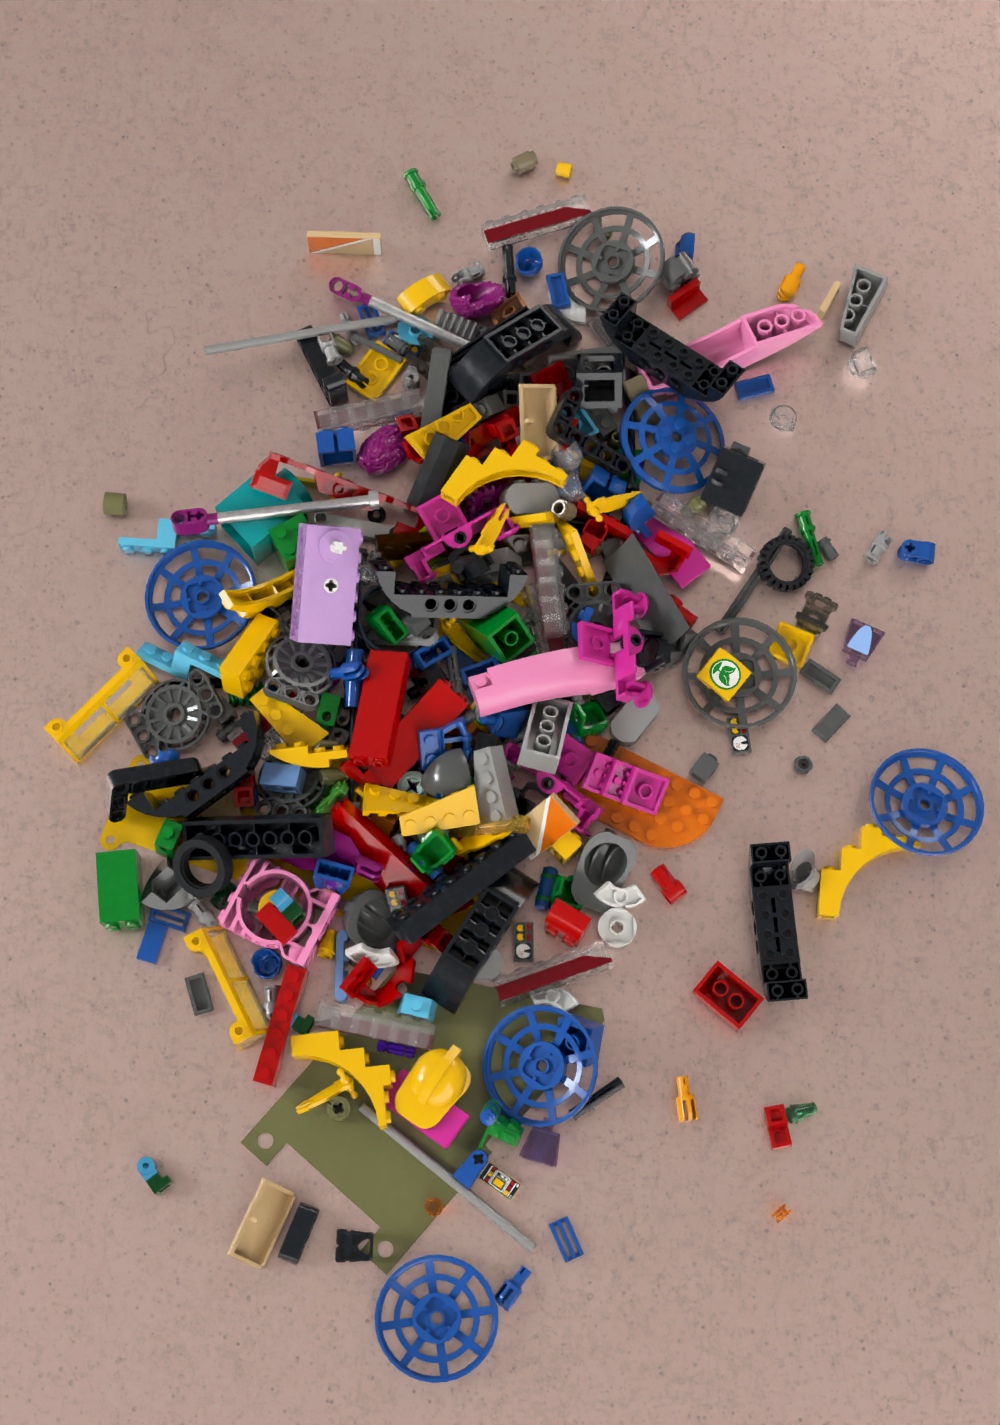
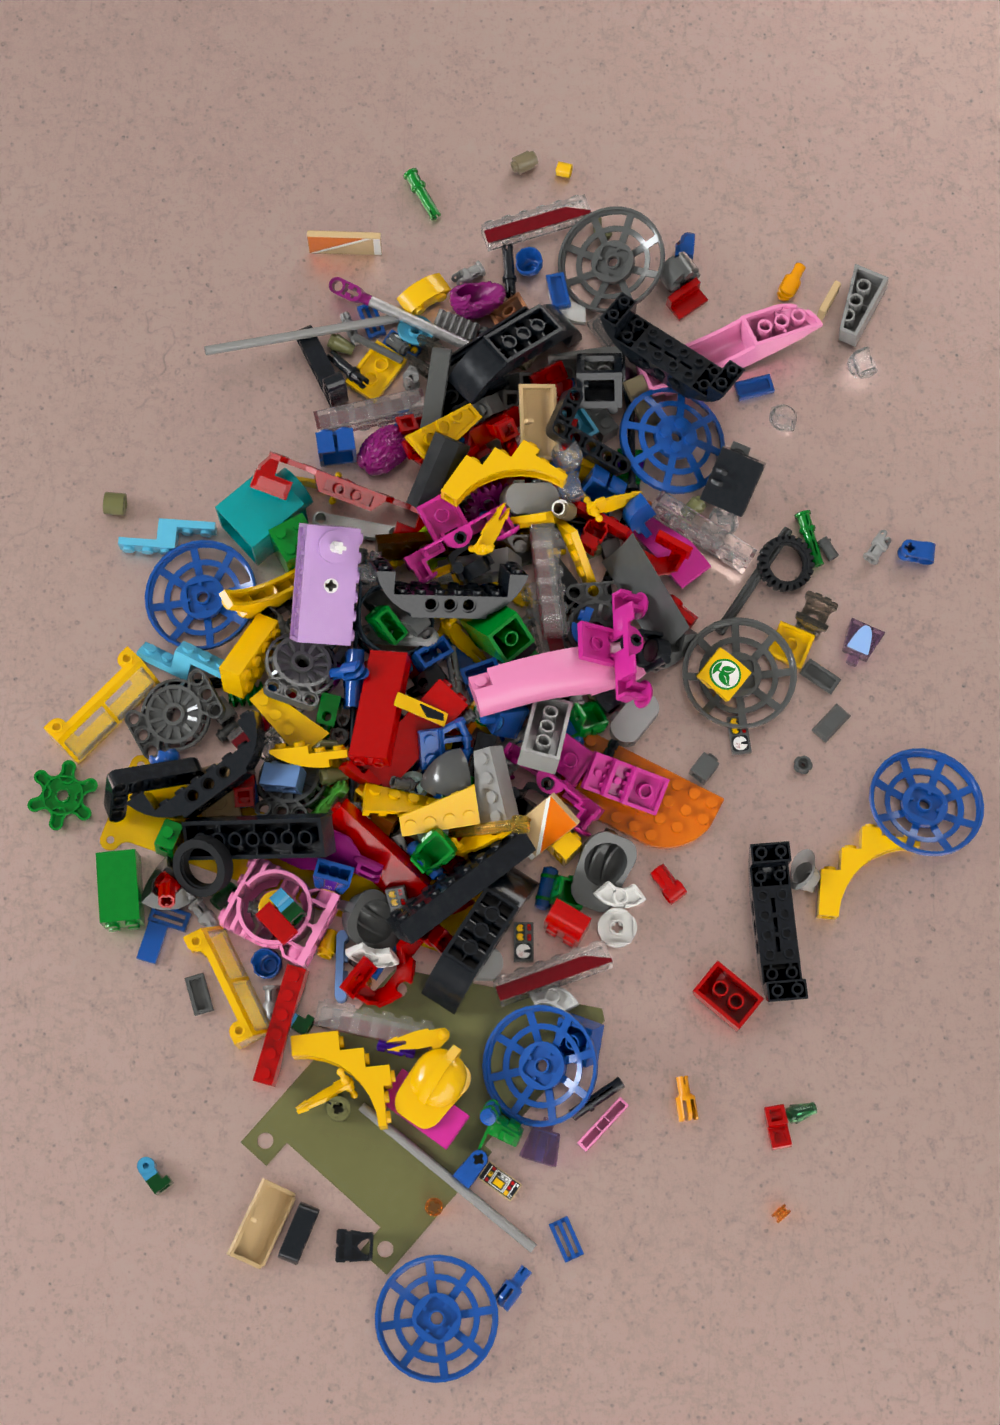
flat silver piece [171,490,380,535] -> none
light grey piece [317,332,343,366] -> none
black plate [367,507,386,523] -> none
medium azure torso [397,993,438,1024] -> none
olive cone [607,431,621,451] -> none
none -> green plate [27,760,98,830]
none -> red piece [154,871,180,908]
none -> yellow piece [386,1028,450,1052]
none -> dark grey pin [389,776,416,792]
none -> yellow sticker [394,692,448,727]
none -> bright pink piece [577,1097,629,1152]

